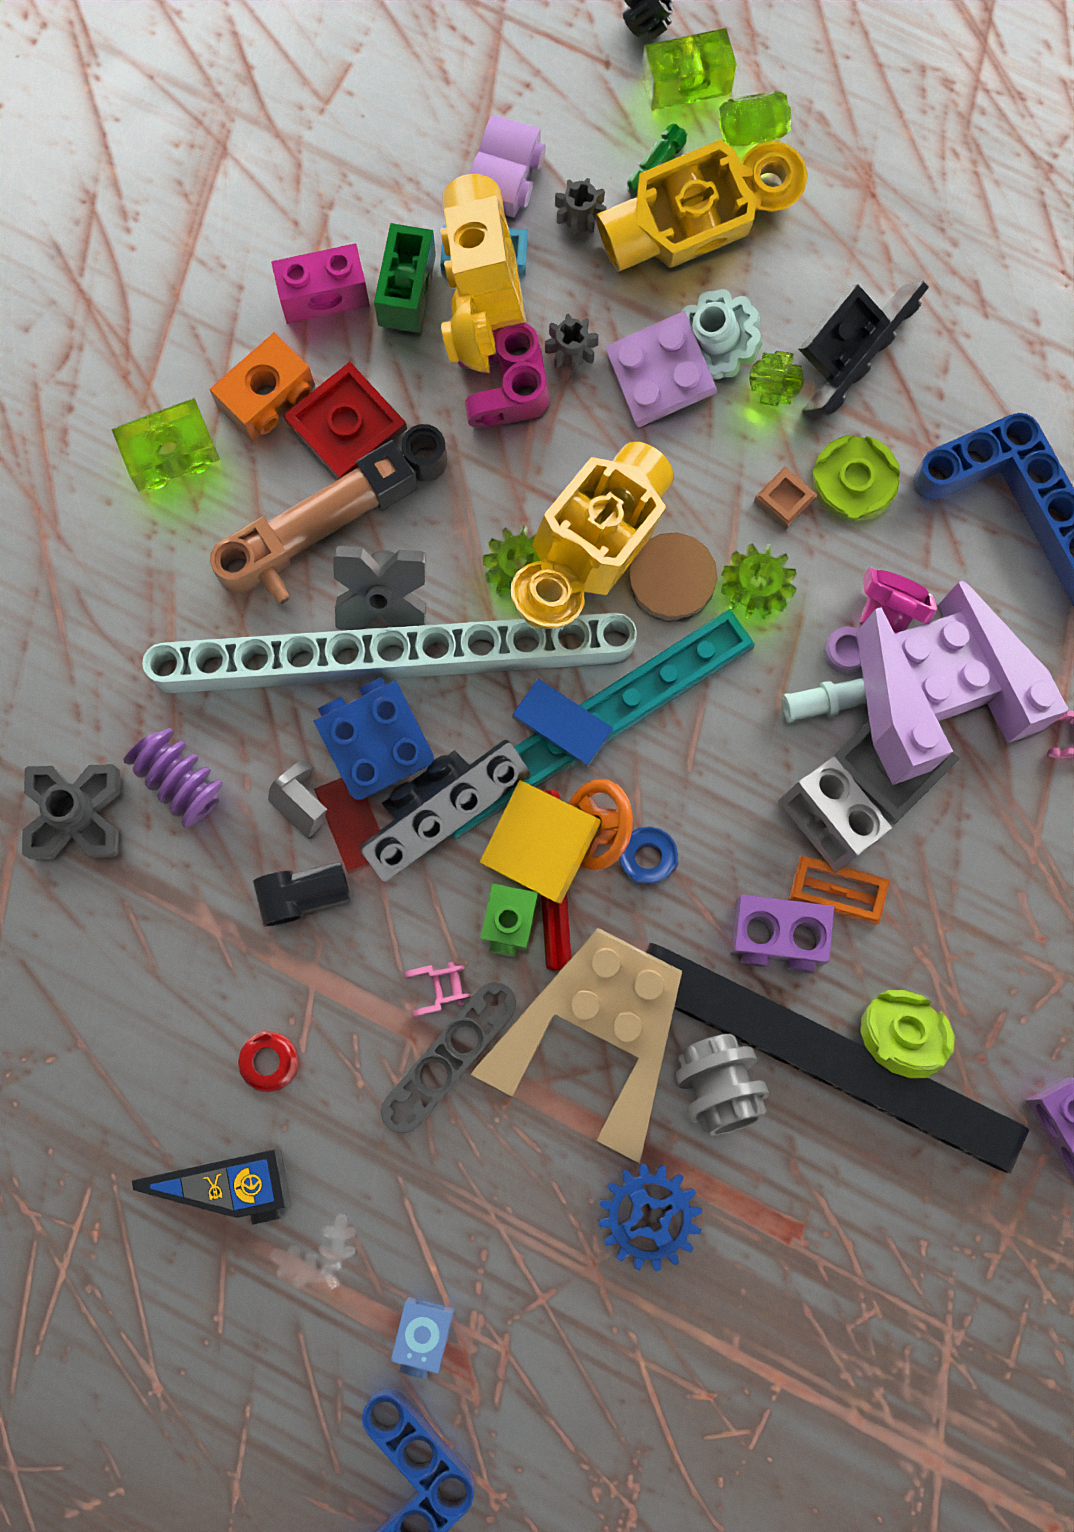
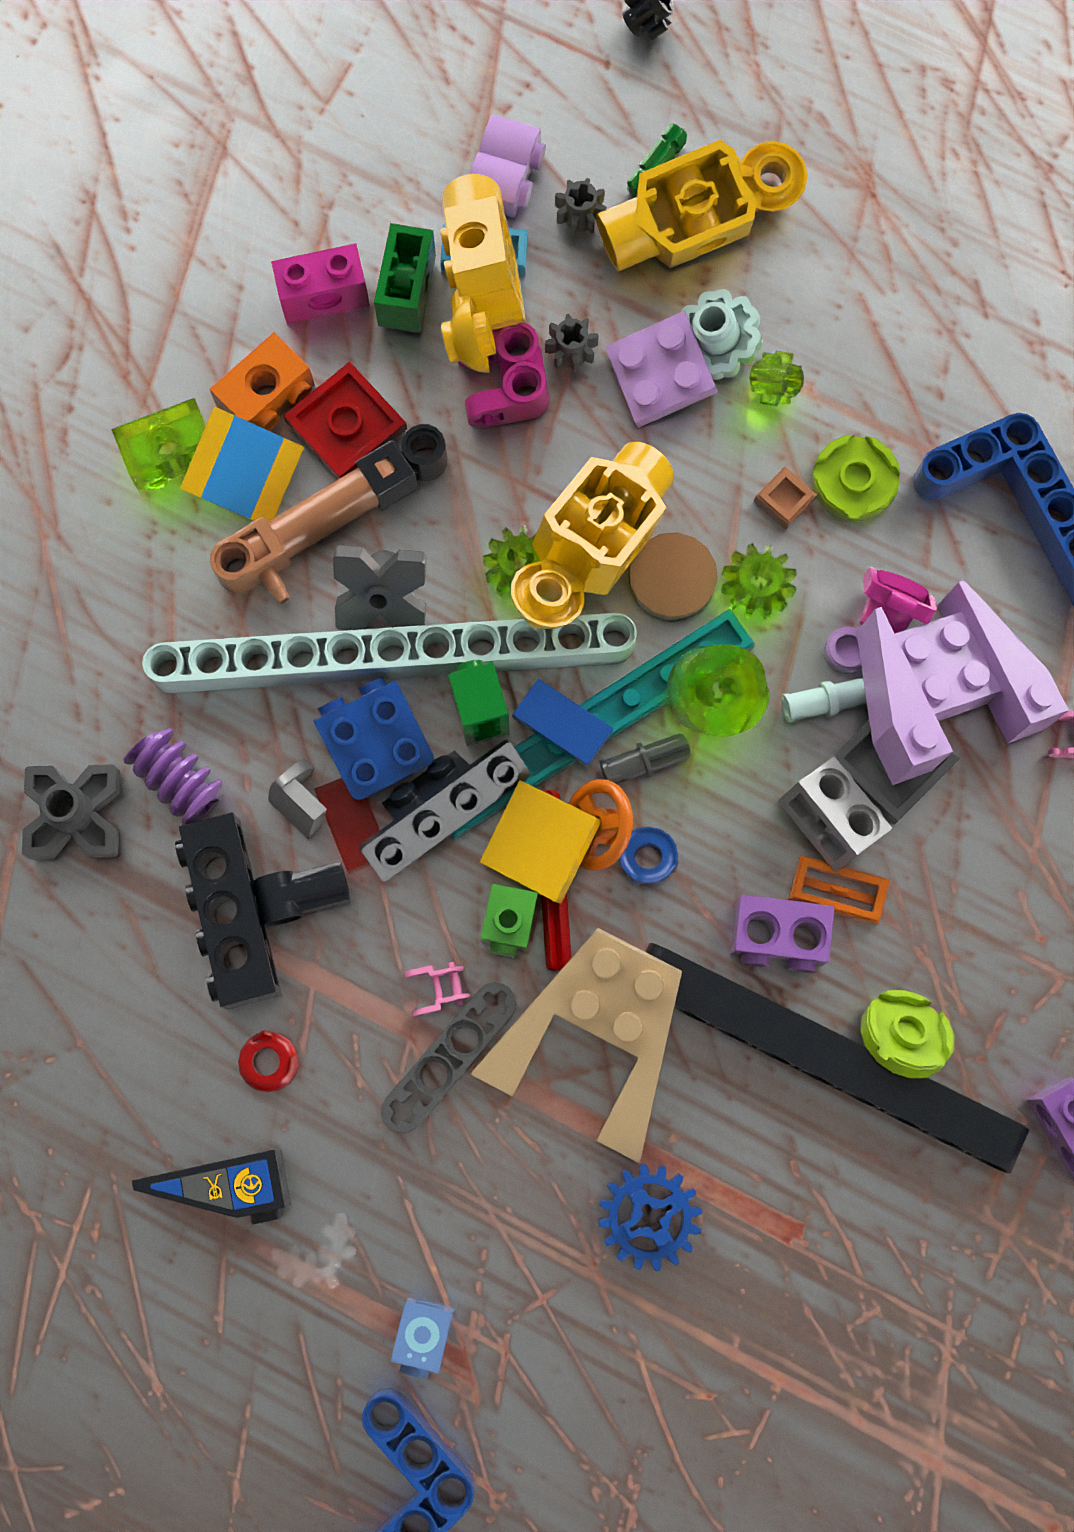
clear neon green brick [641,28,737,111] -> none
light grey piece [675,1034,769,1136] -> none
clear neon green gear [718,91,792,147] -> none
black bracket [798,280,929,417] -> none
none -> black brick [175,812,282,1010]
none -> sticker [180,406,304,521]
none -> green brick [448,660,510,746]
none -> dark grey axle [599,733,691,784]
none -> clear neon green brick [665,644,769,737]

